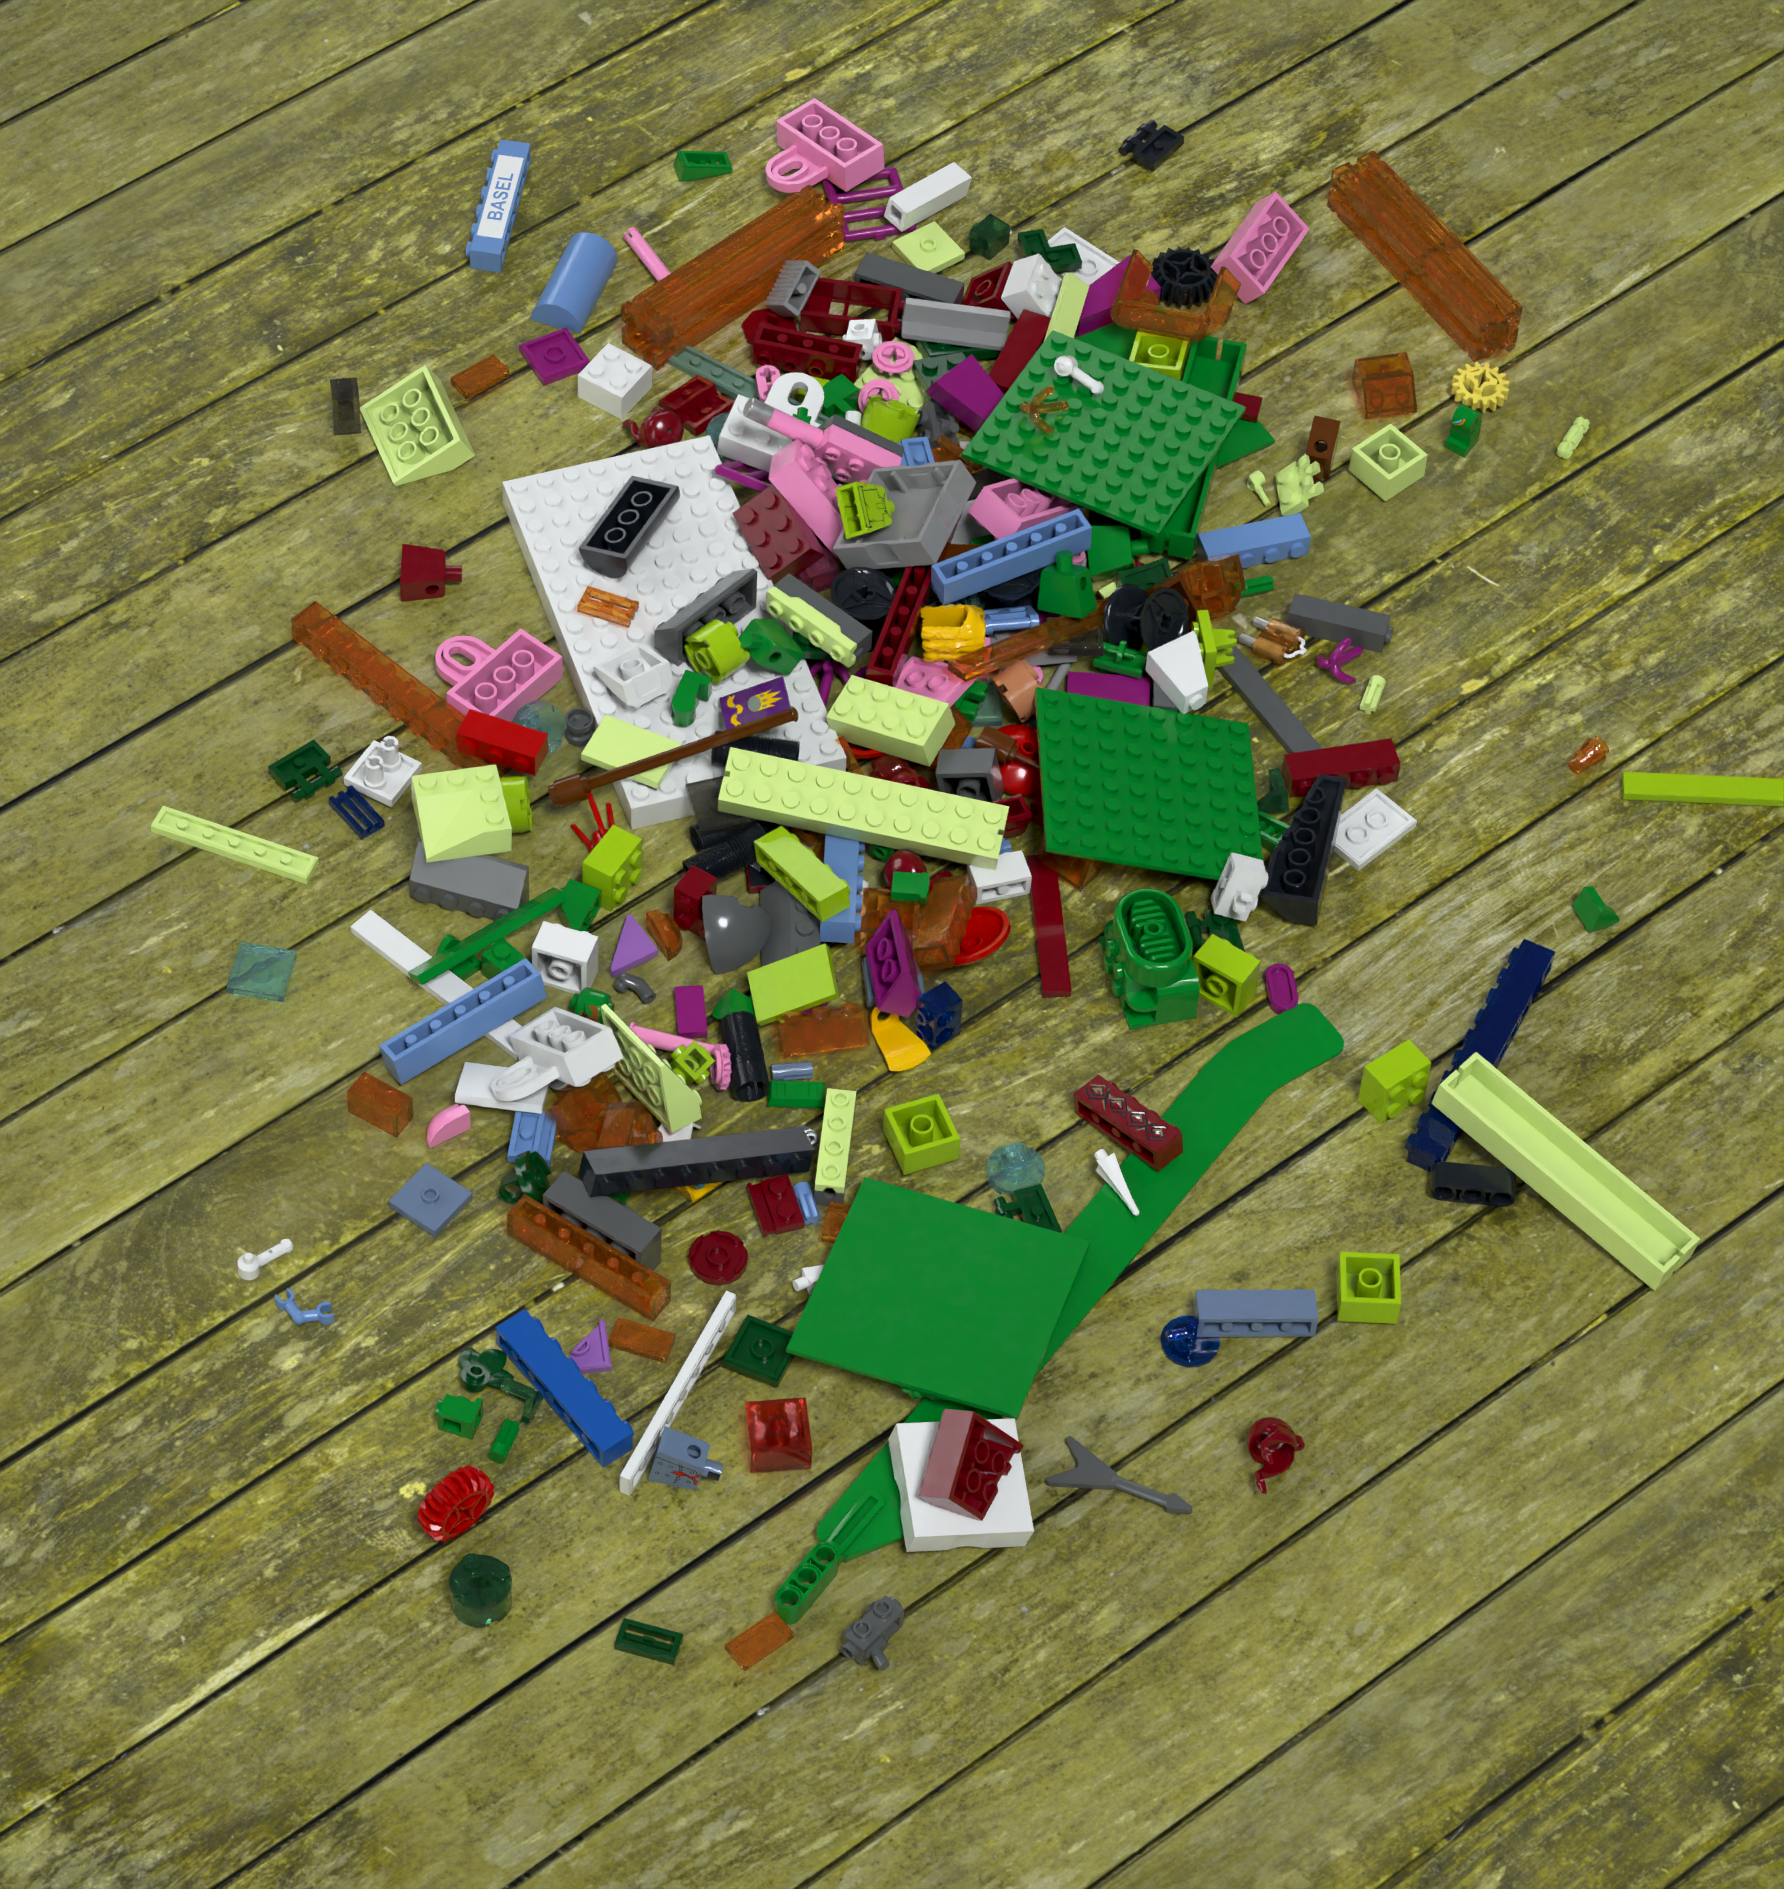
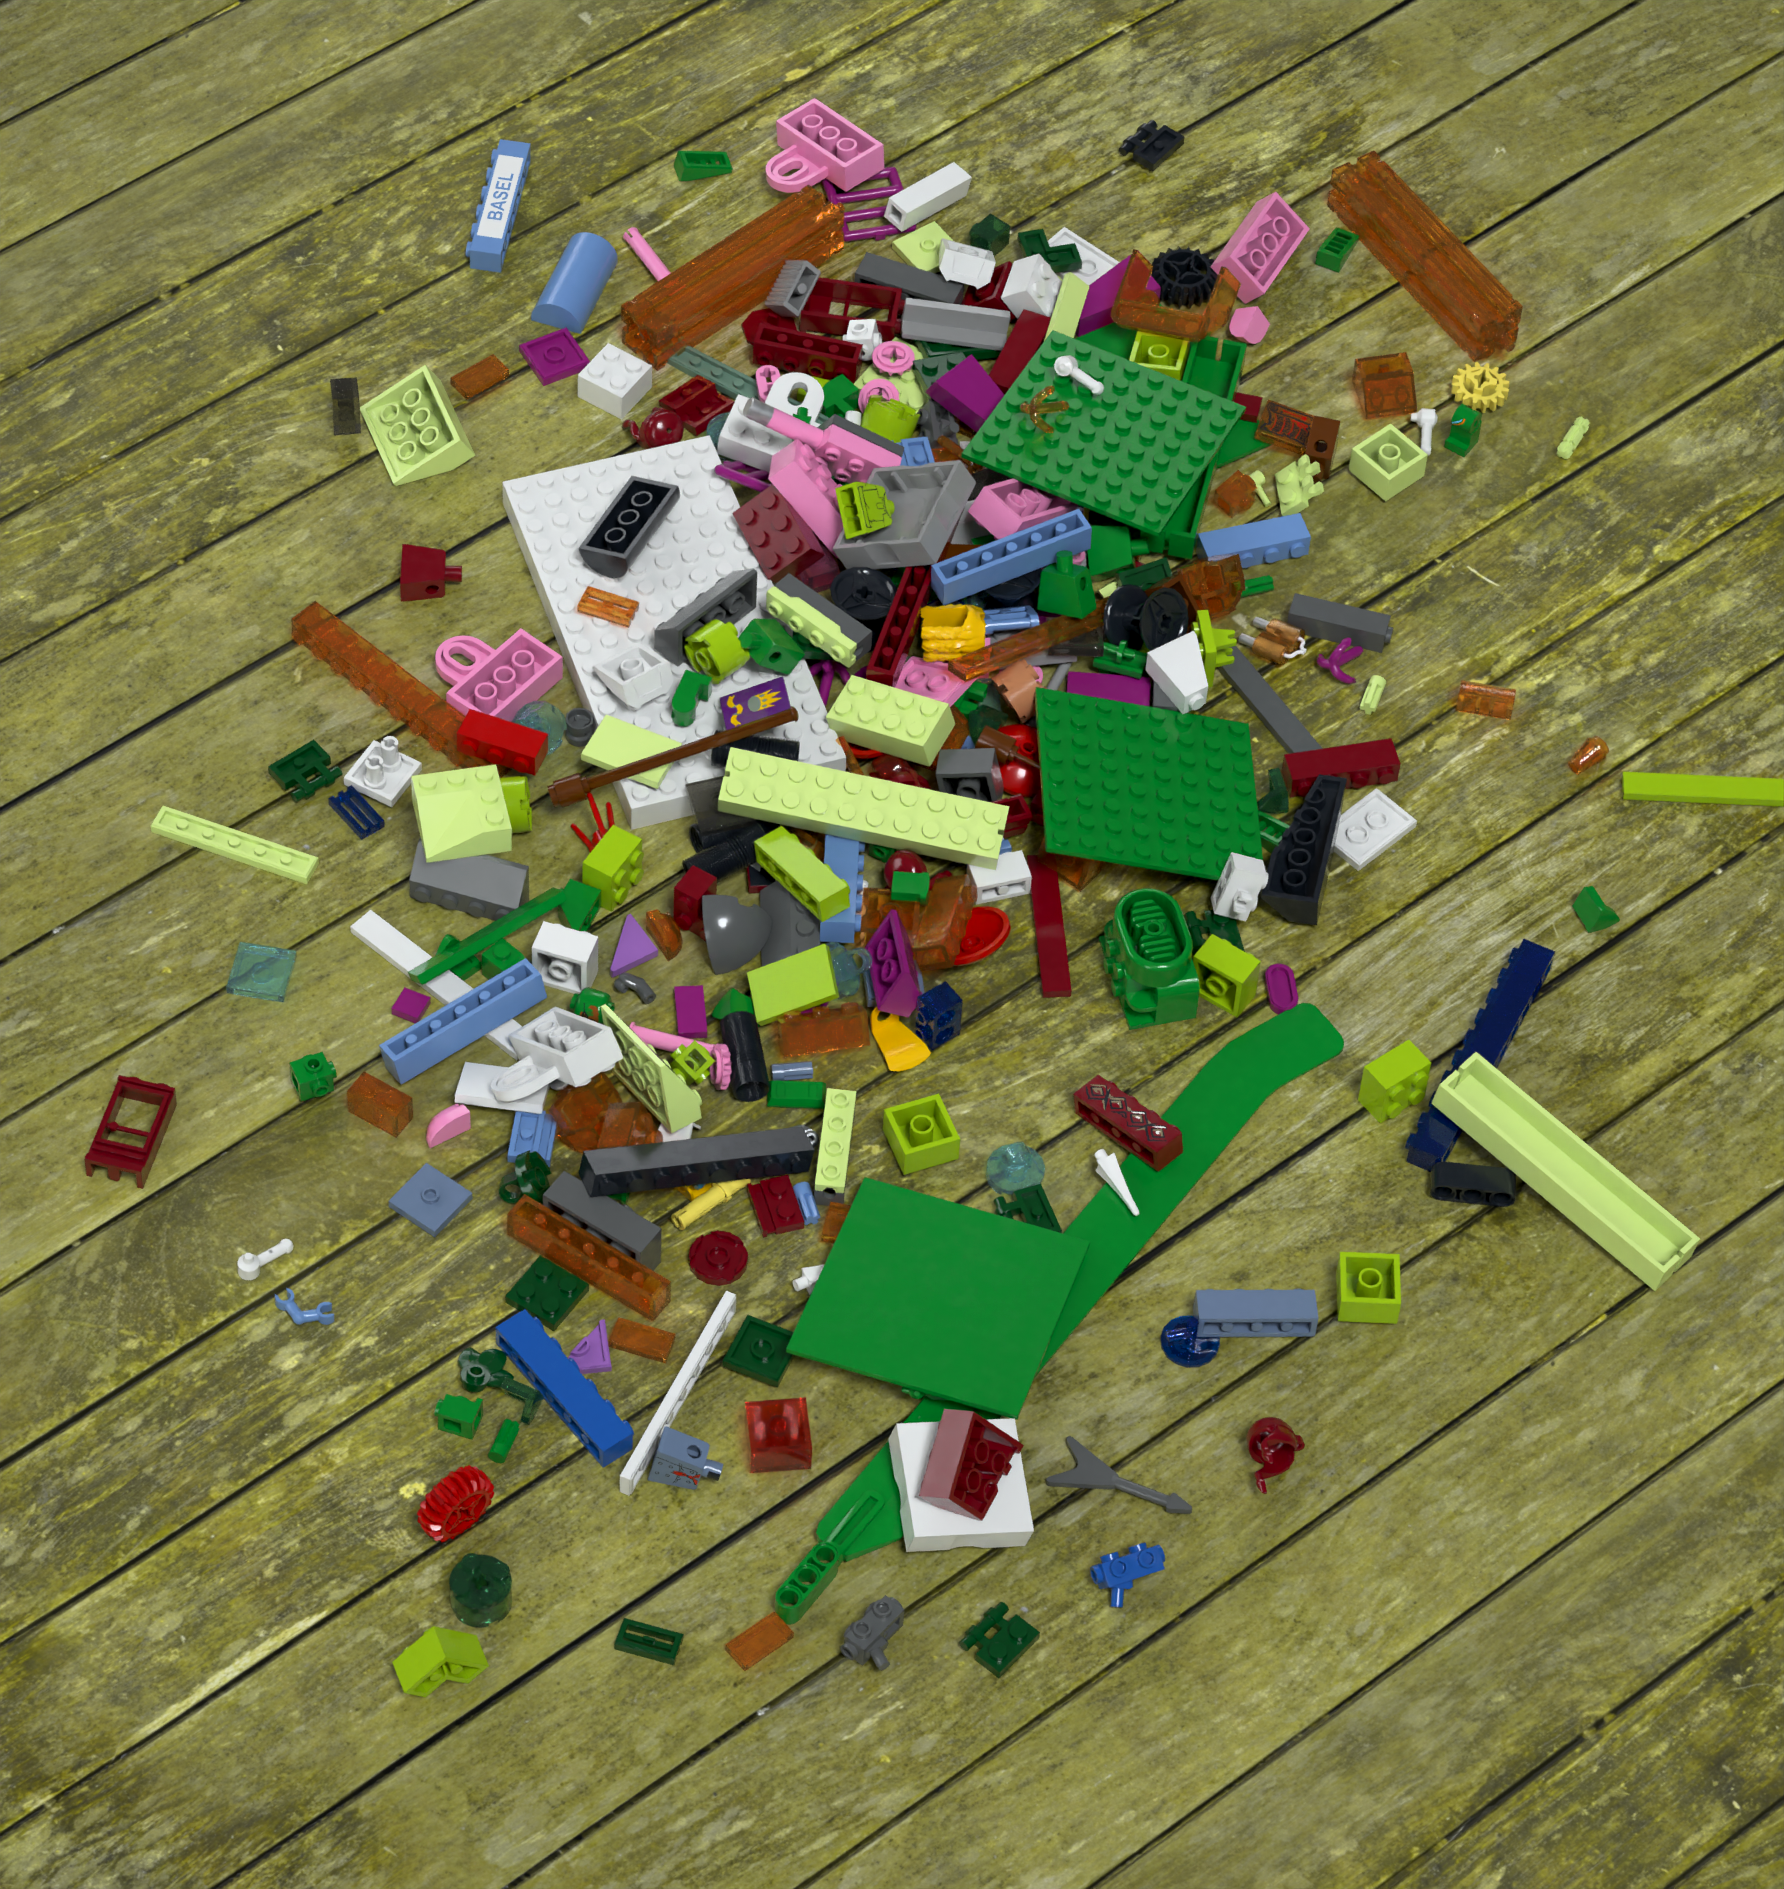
none -> dark red door [84,1075,177,1189]
none -> green brick [289,1052,337,1101]
none -> magenta tile [391,987,431,1024]
none -> lime brick [392,1626,489,1697]
none -> dark green plate [505,1255,589,1331]
none -> light yellow pin [671,1179,751,1230]
none -> clear light blue tile [826,942,872,999]
none -> white slope [939,238,996,289]
none -> dark green plate [959,1602,1040,1678]
none -> clear green tile [968,704,1008,745]
none -> blue brick [1090,1542,1165,1608]
none -> clear orange brick [1213,470,1257,518]
none -> bright pink brick [1229,306,1270,344]
none -> clear orange tile [1254,399,1314,456]
none -> green slope [1315,227,1360,273]
none -> white piece [1410,408,1438,456]
none -> clear orange brick [1456,680,1516,720]

